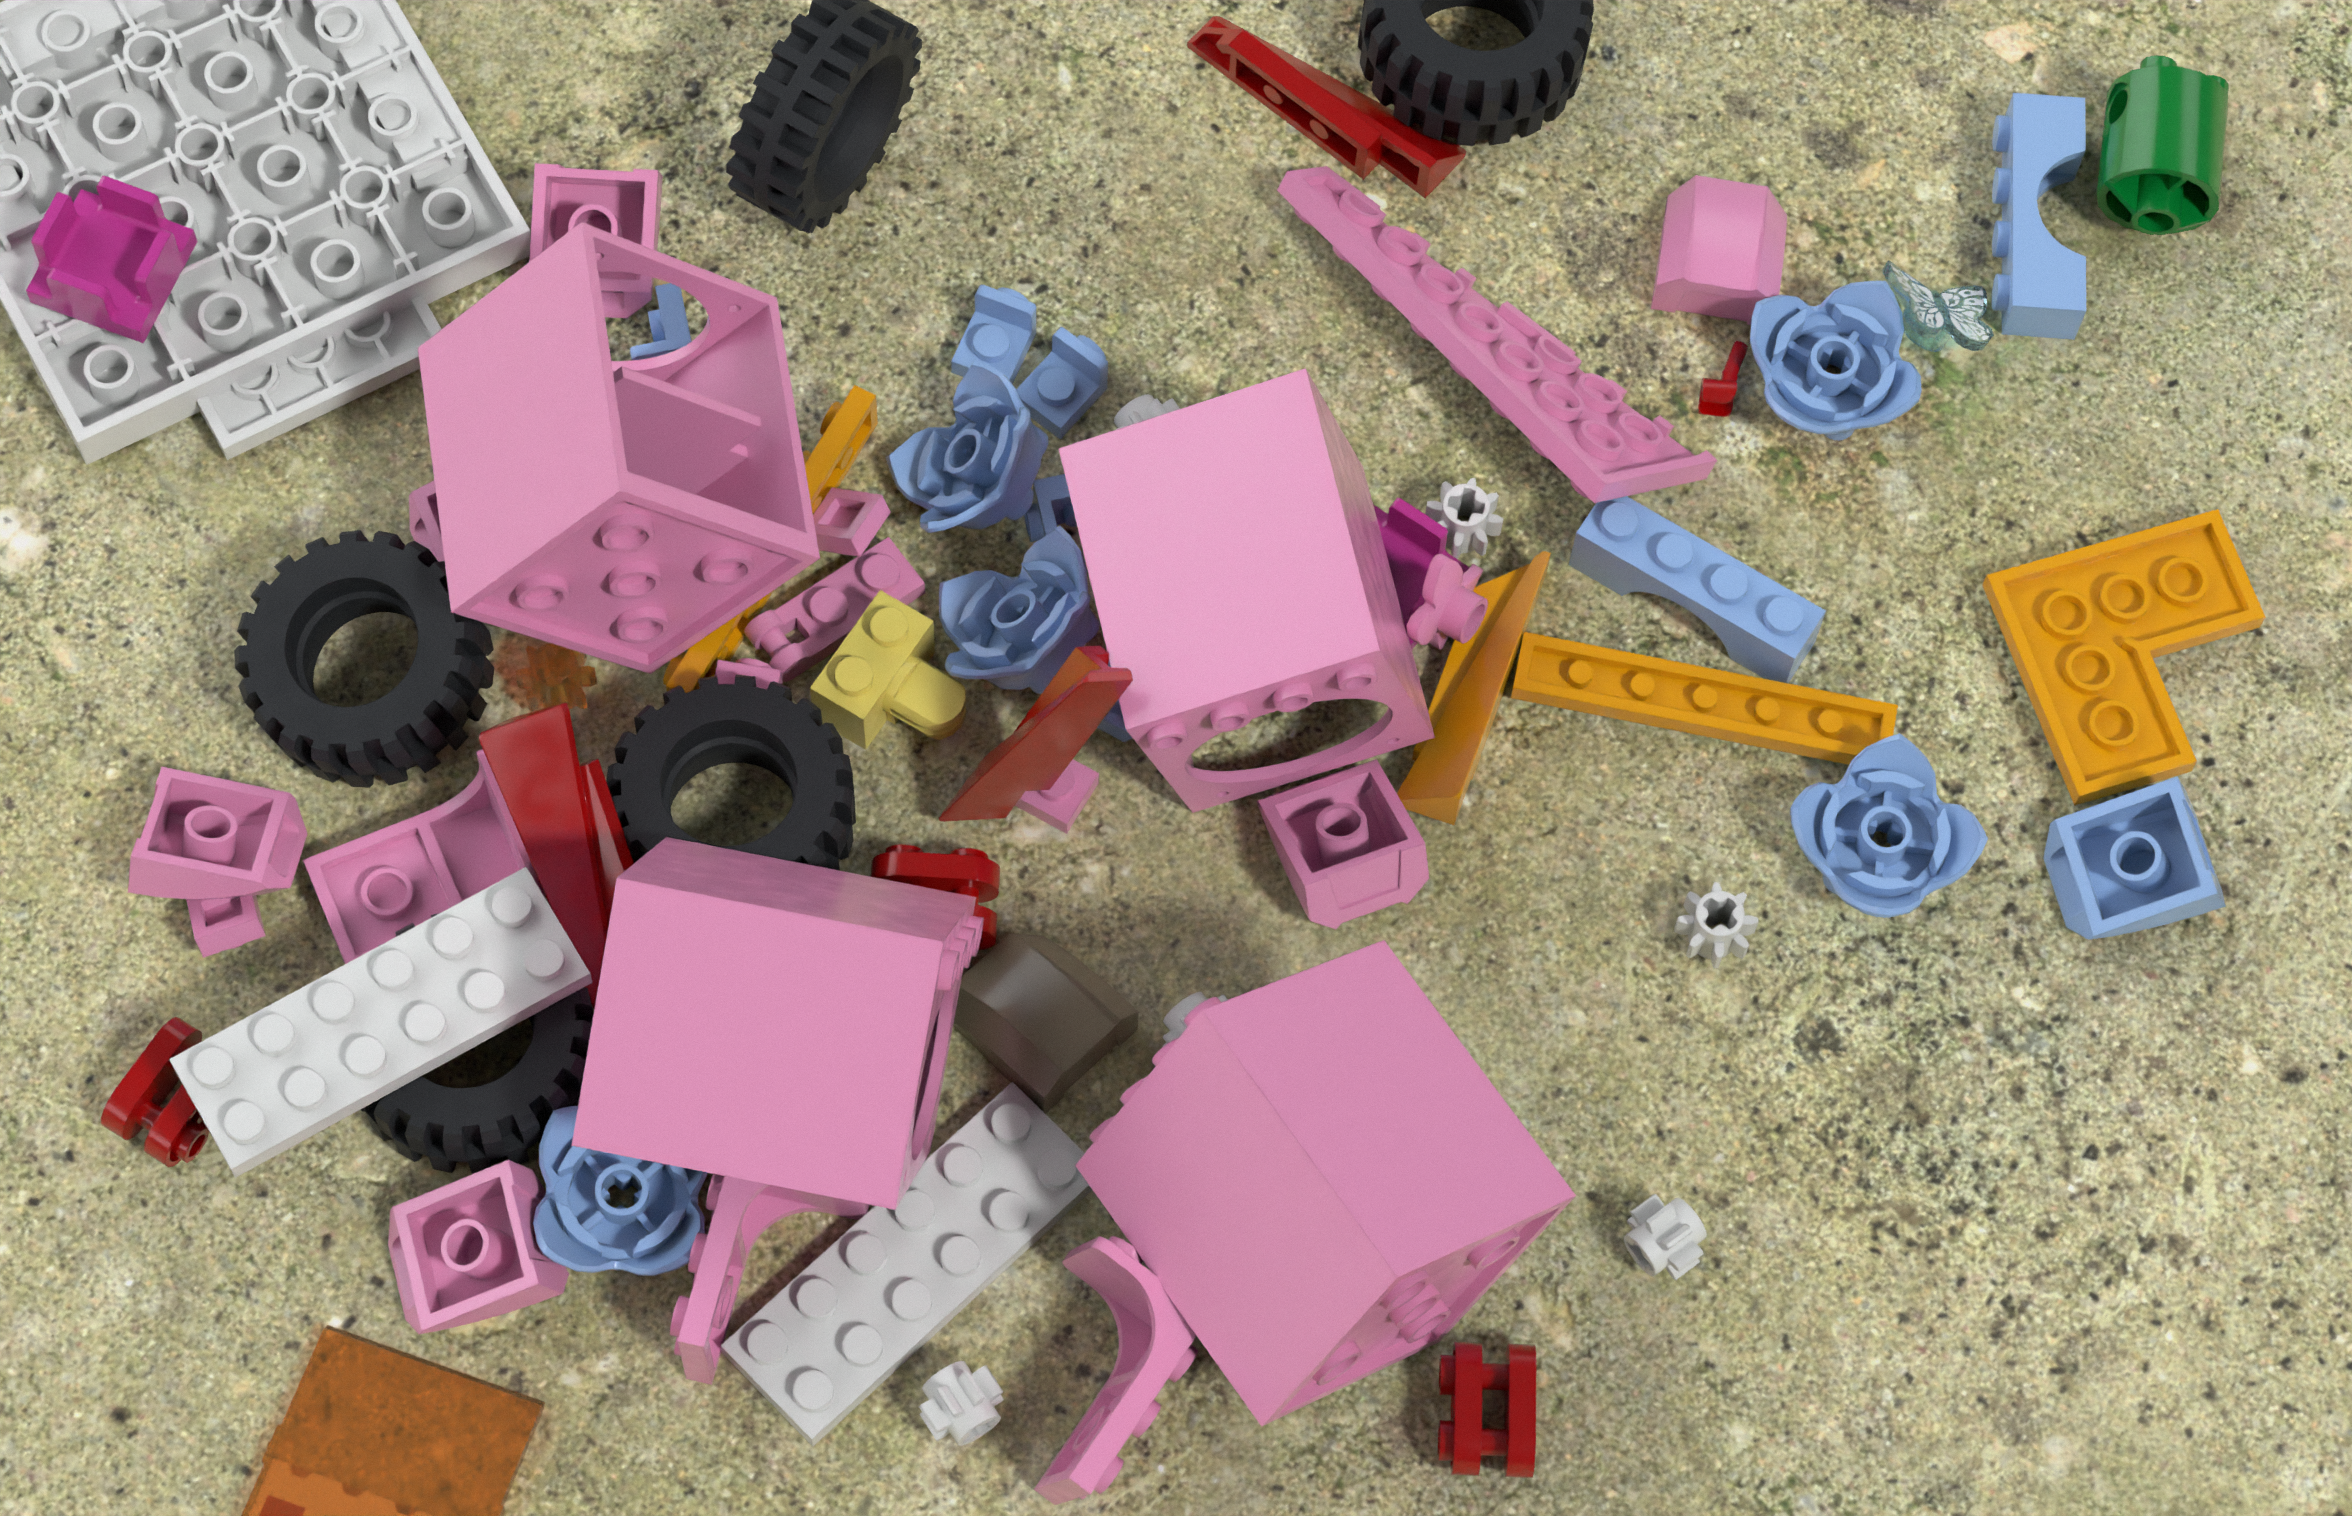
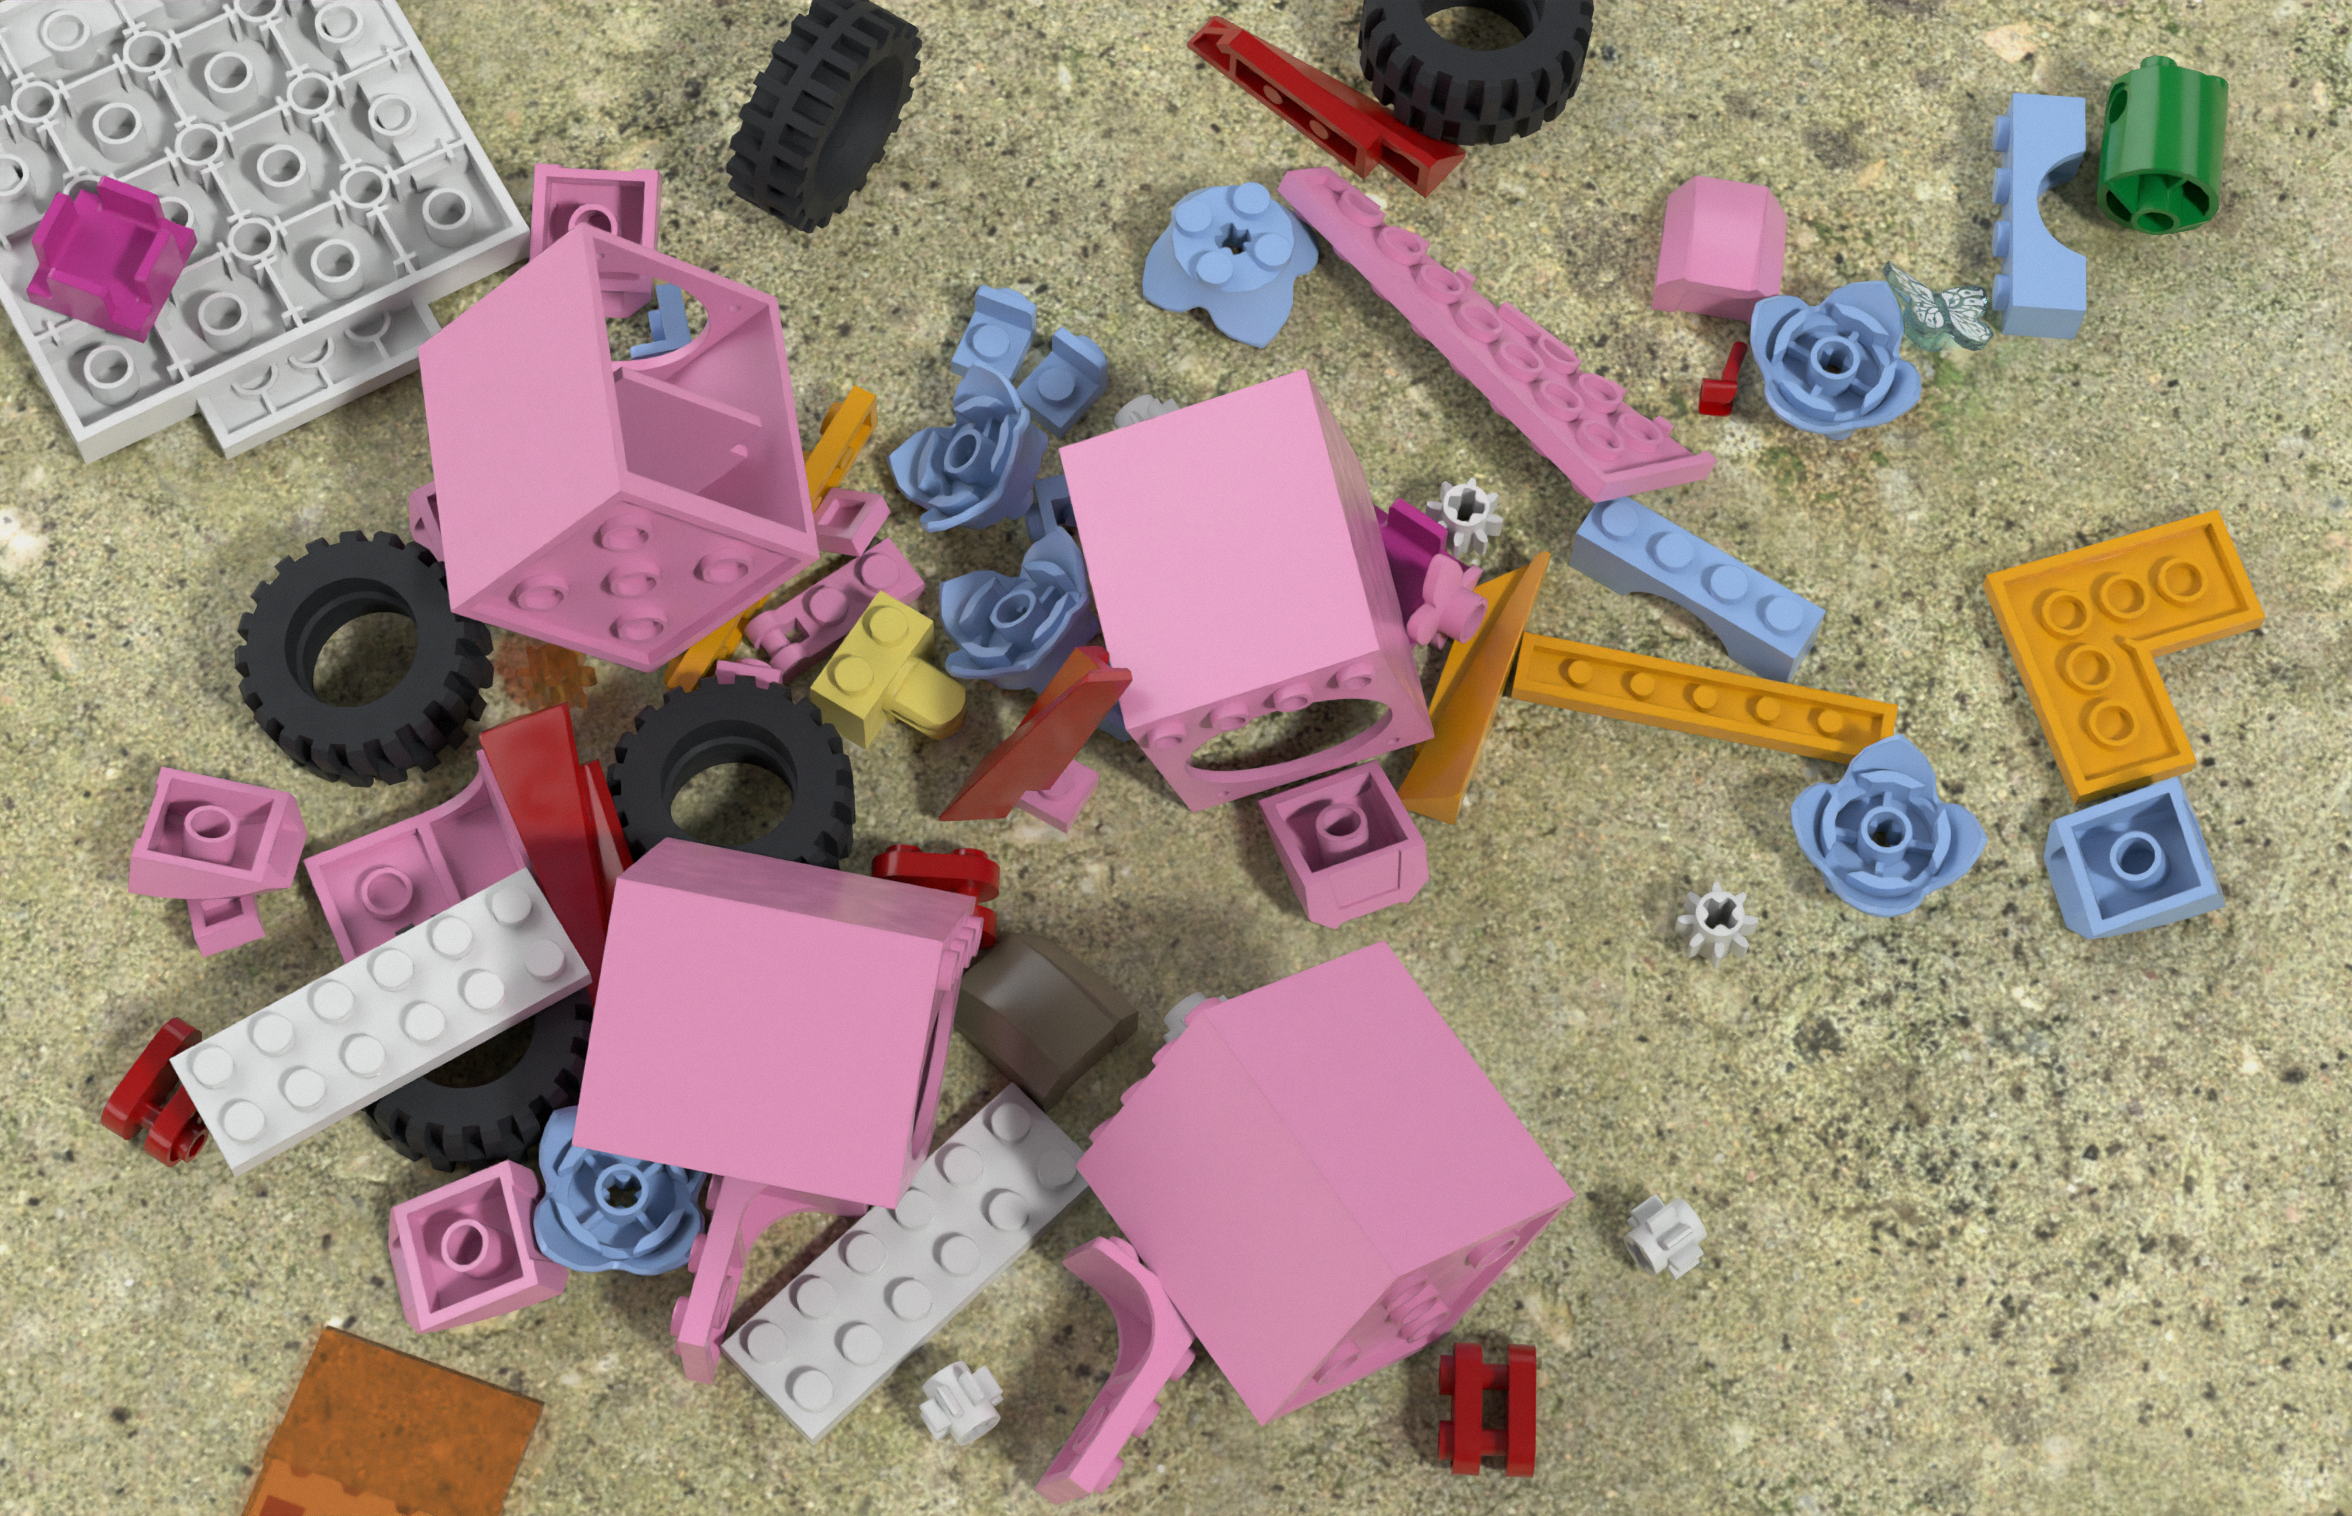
none -> light blue brick [1142,182,1320,348]

